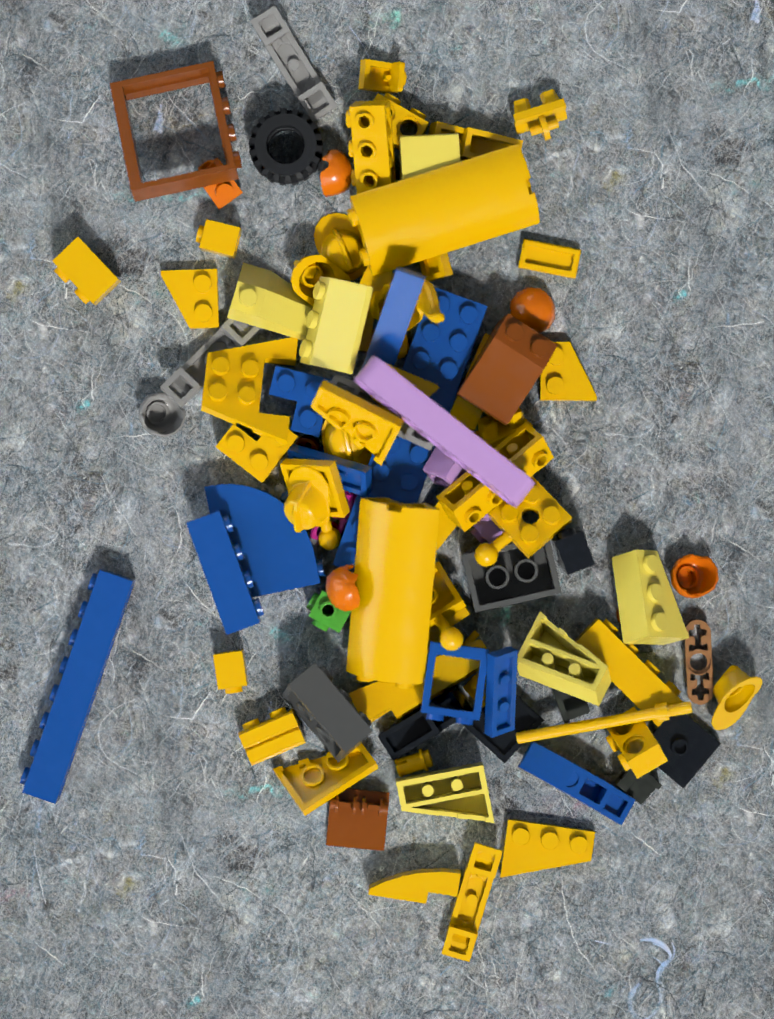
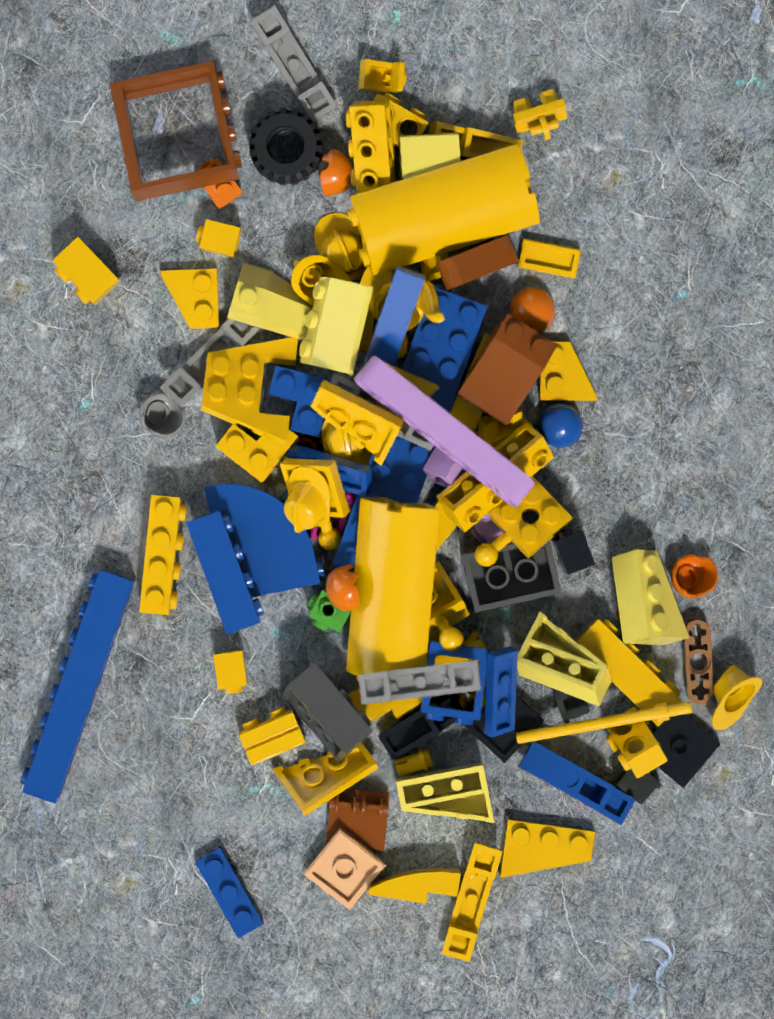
none -> yellow brick [139,495,187,615]
none -> blue plate [195,847,264,939]
none -> light nougat tile [304,827,386,910]
none -> light grey slope [358,660,481,704]
none -> dark orange beam [436,234,519,291]
none -> blue hair [537,401,583,449]

